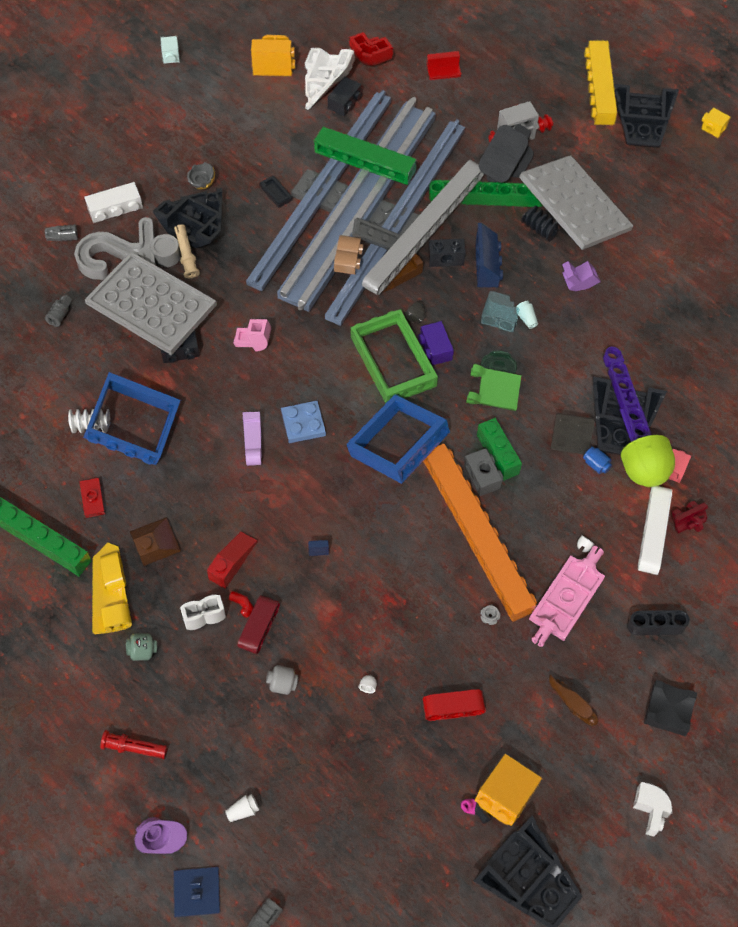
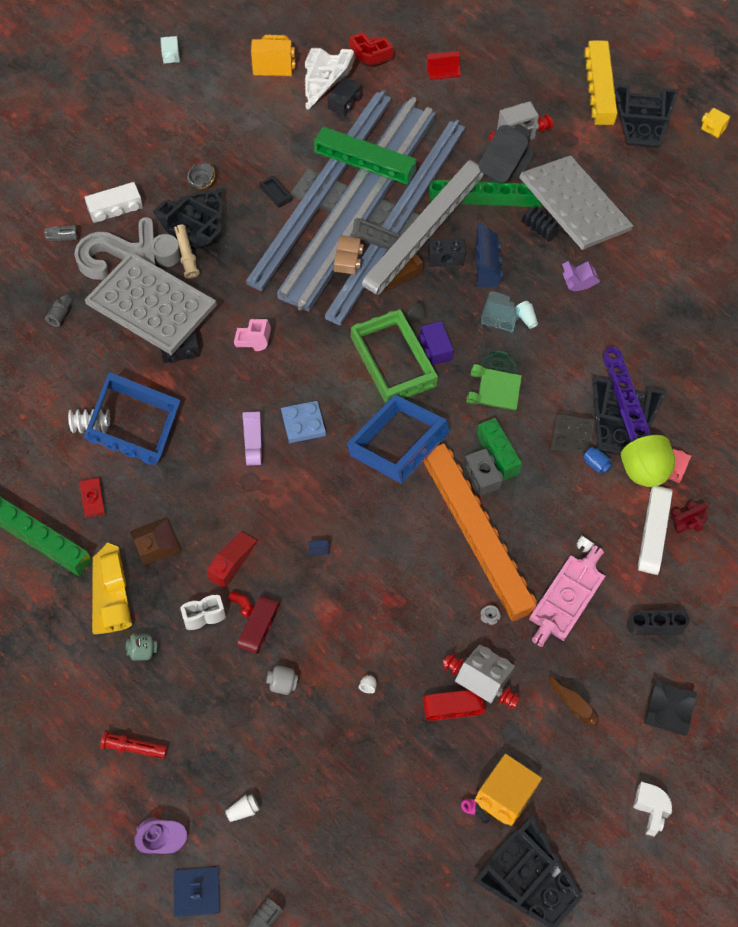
none -> light grey brick [442,644,521,710]

